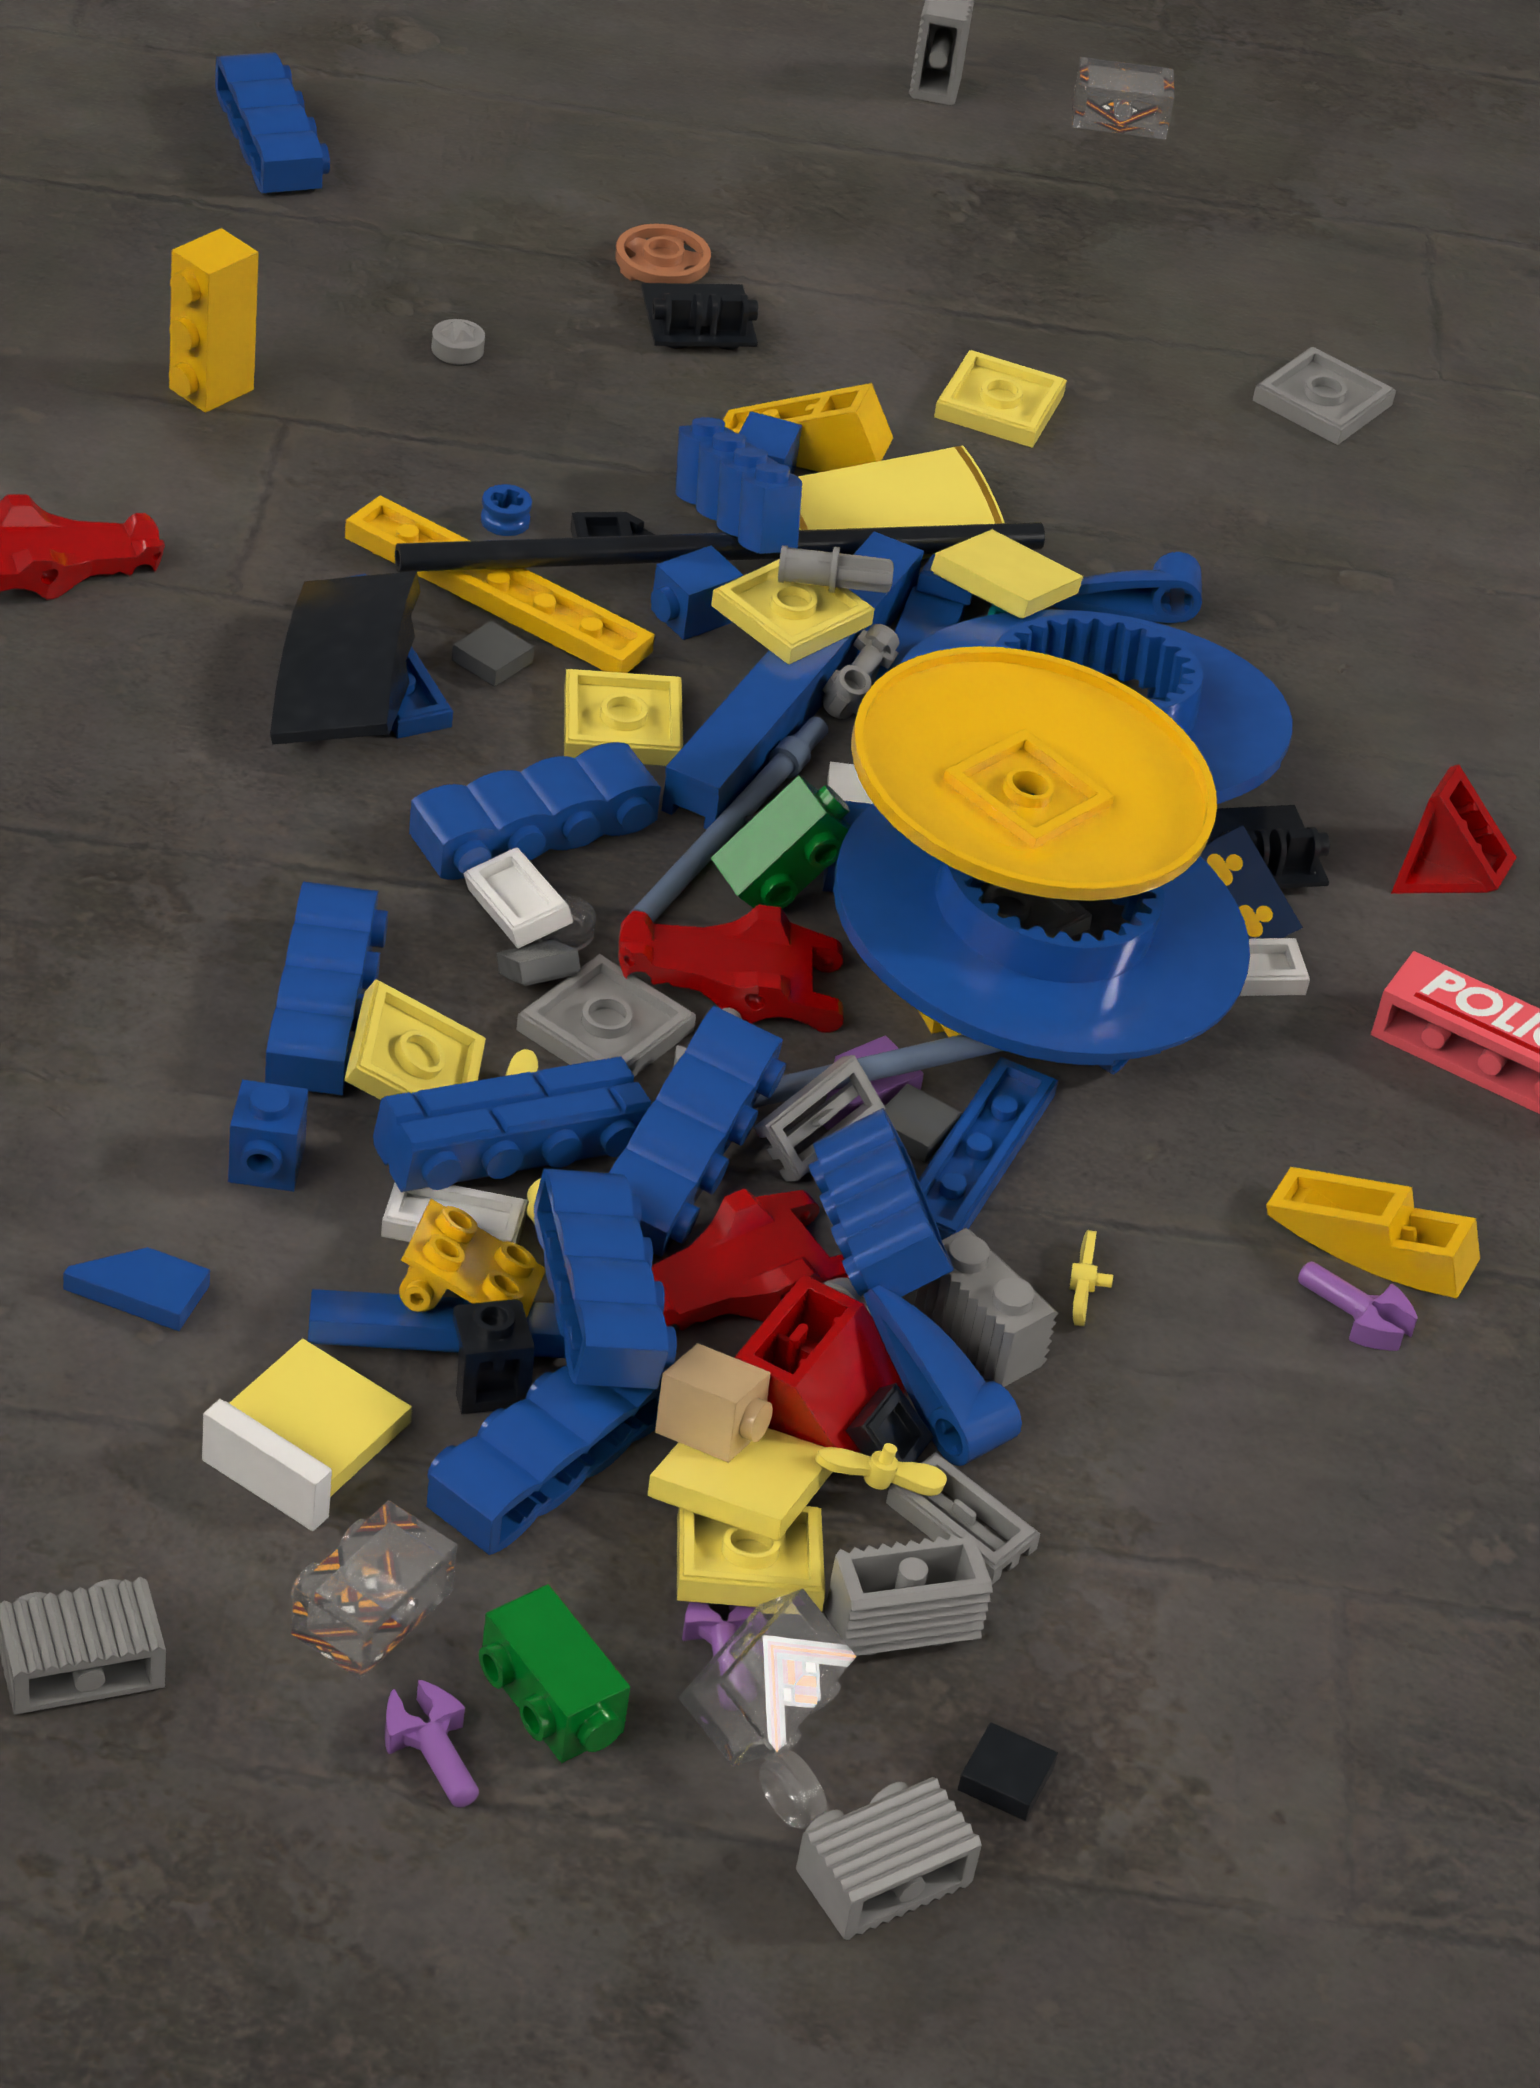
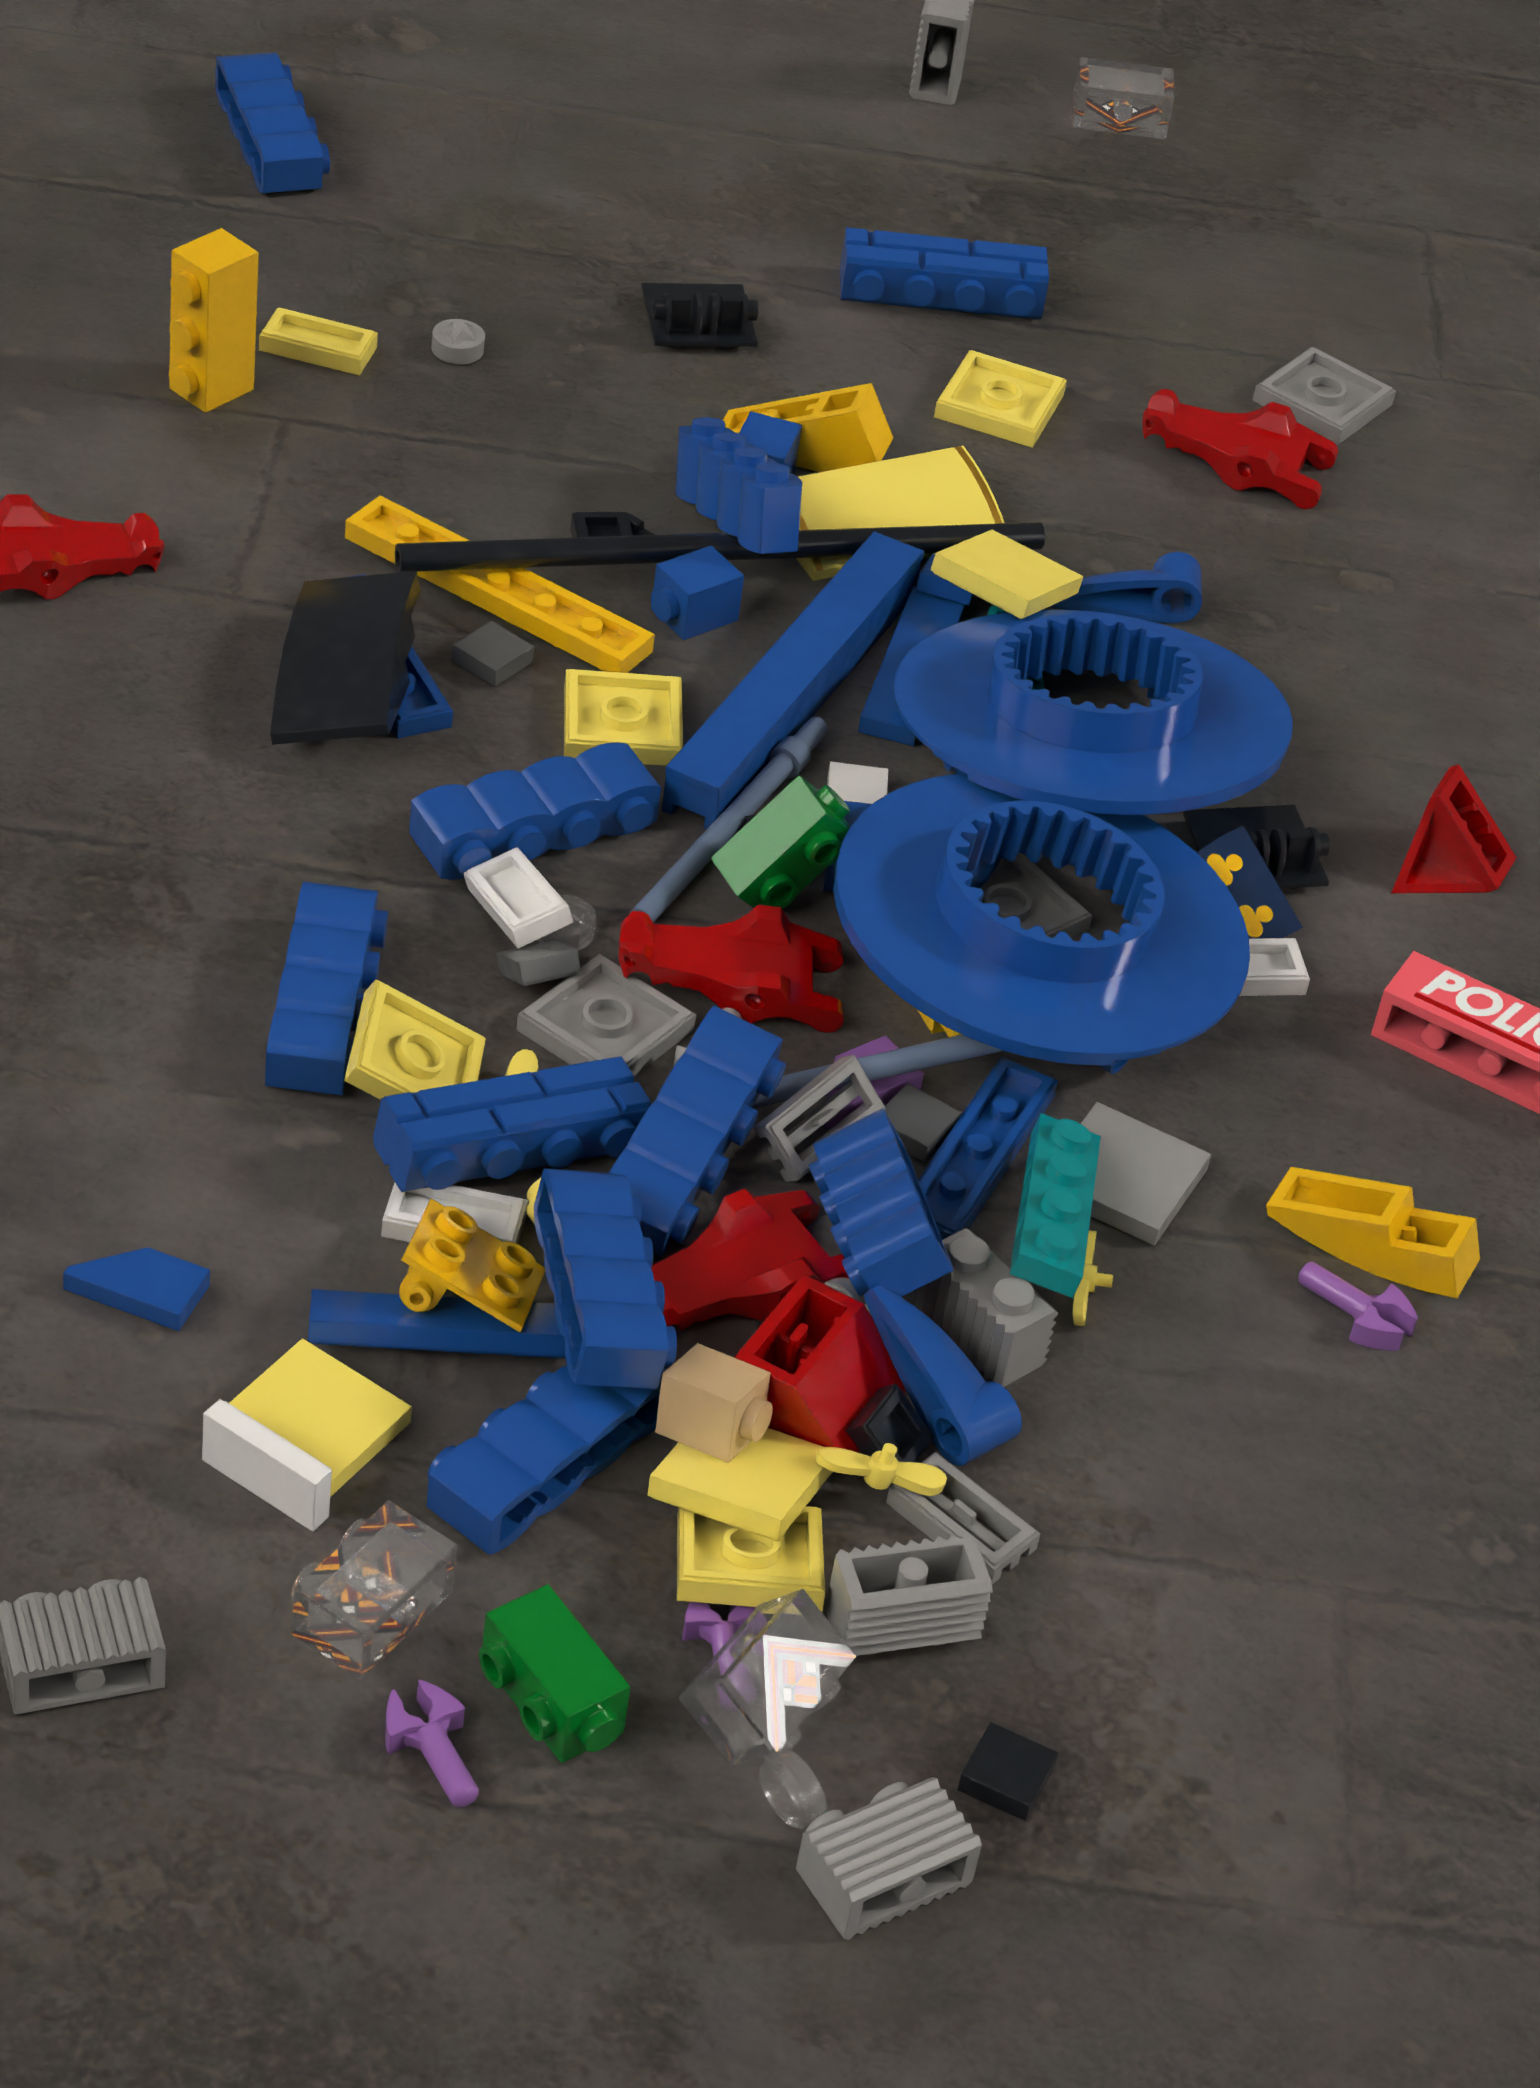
blue brick [228,1079,308,1192] -> none
black bracket [453,1299,535,1414] -> none
blue bush [481,484,532,536] -> none
nougat wheel [615,224,711,284] -> none
light yellow tile [711,559,875,665] -> none
light grey axle [778,545,894,593] -> none
light grey bar [822,624,899,719] -> none
yellow dish [851,646,1217,901] -> none
none -> light yellow tile [259,307,378,376]
none -> blue brick [840,227,1049,319]
none -> teal plate [1009,1113,1101,1298]
none -> light grey tile [1081,1102,1212,1246]
none -> red animal [1142,388,1339,509]

